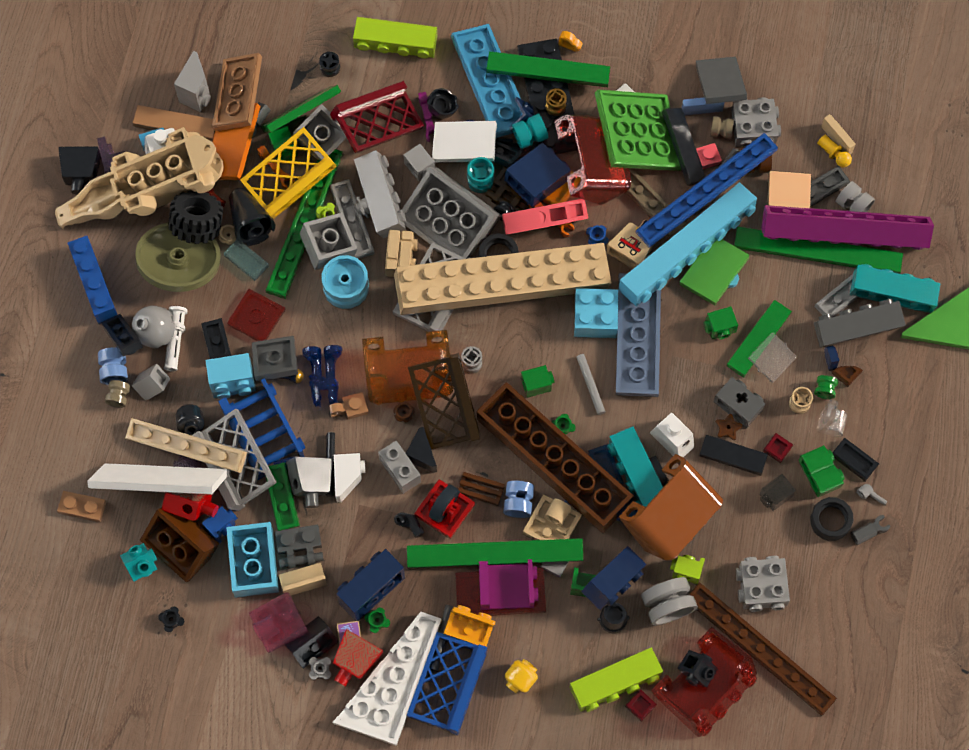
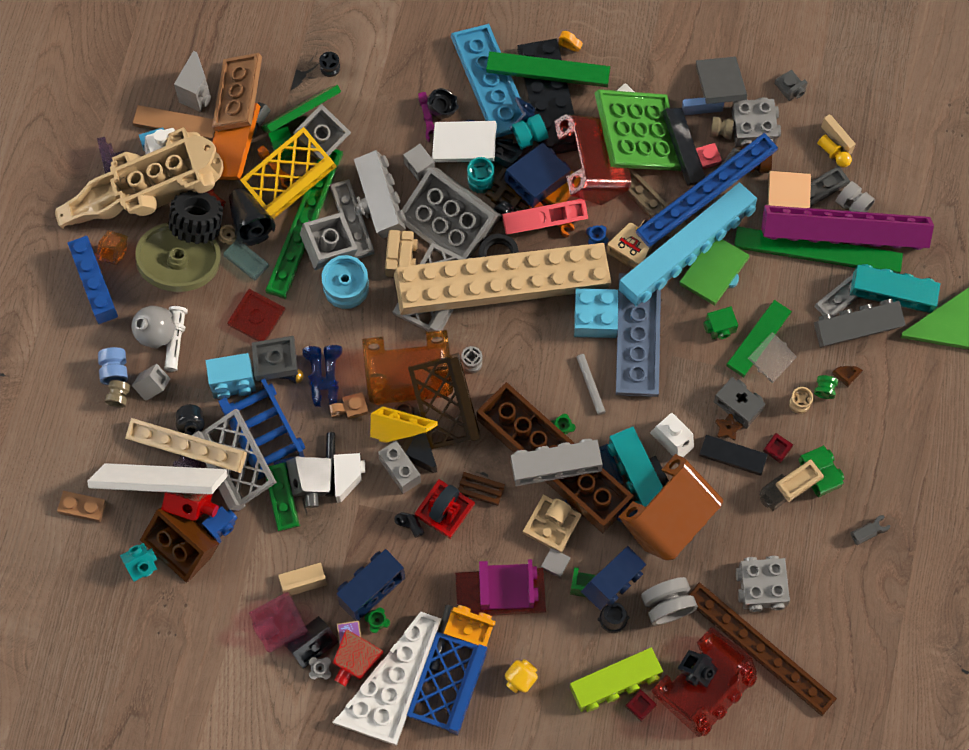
black torso [59,146,101,195] -> none
black plate [101,314,143,357] -> none
black plate [158,606,185,632] -> none
black plate [201,318,232,359] -> none
medium azure brick [226,522,279,598] -> none
dark grey plate [275,524,324,568] -> none
lime plate [316,203,335,219] -> none
dark red fence [330,81,424,153] -> none
lime brick [353,17,437,59] -> none
green tile [407,538,584,568] -> none
medium blue wheel [503,481,534,518] -> none
green brick [521,365,555,398] -> none
pearl gold wheel [546,89,567,116] -> none
lime brick [670,555,705,584] -> none
black tyre [810,497,854,541] -> none
clear plate [816,399,848,437] -> none
dark blue tile [824,345,839,371] -> none
black tile [832,438,879,482] -> none
light grey hand [856,484,888,506] -> none
none -> clear orange brick [97,230,128,265]
none -> yellow slope [370,406,438,443]
none -> light grey brick [511,439,603,486]
none -> dark grey bracket [775,69,808,101]
none -> tan tile [776,459,824,502]

